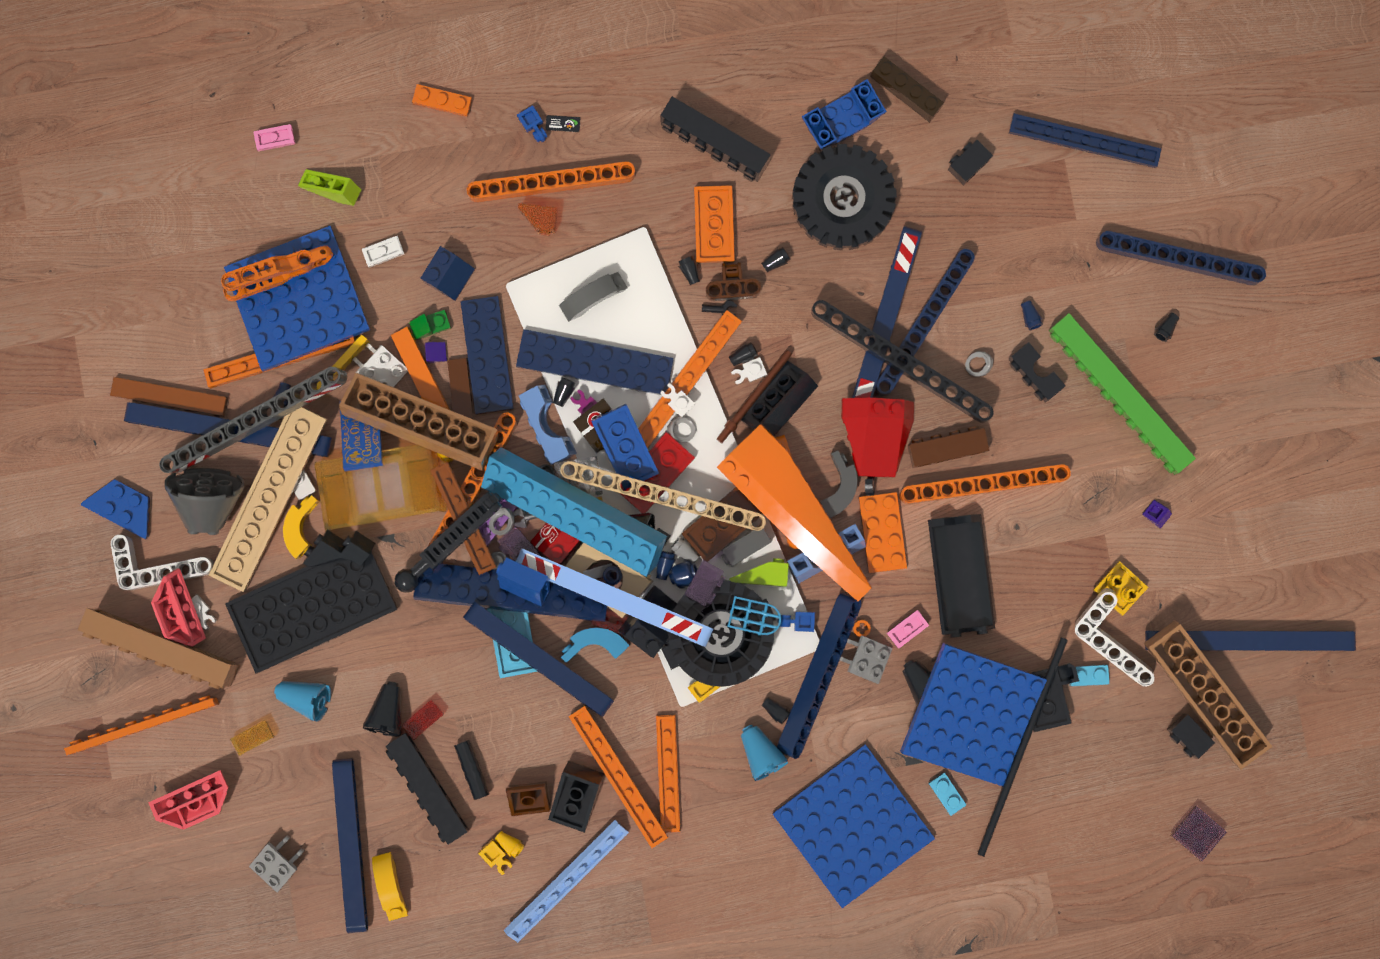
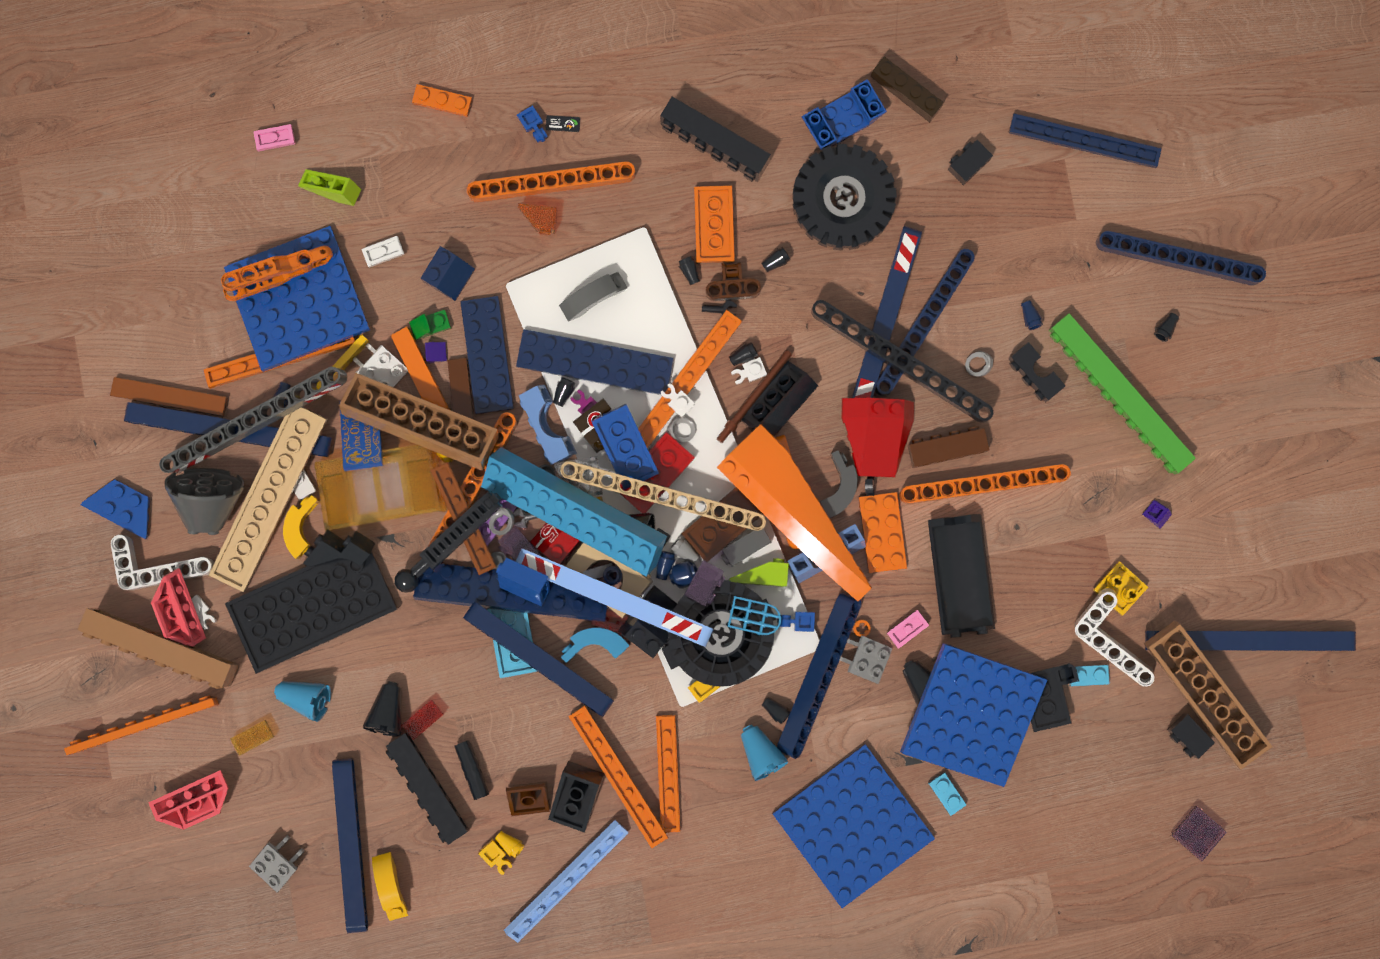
black piece [977,637,1068,857] -> none

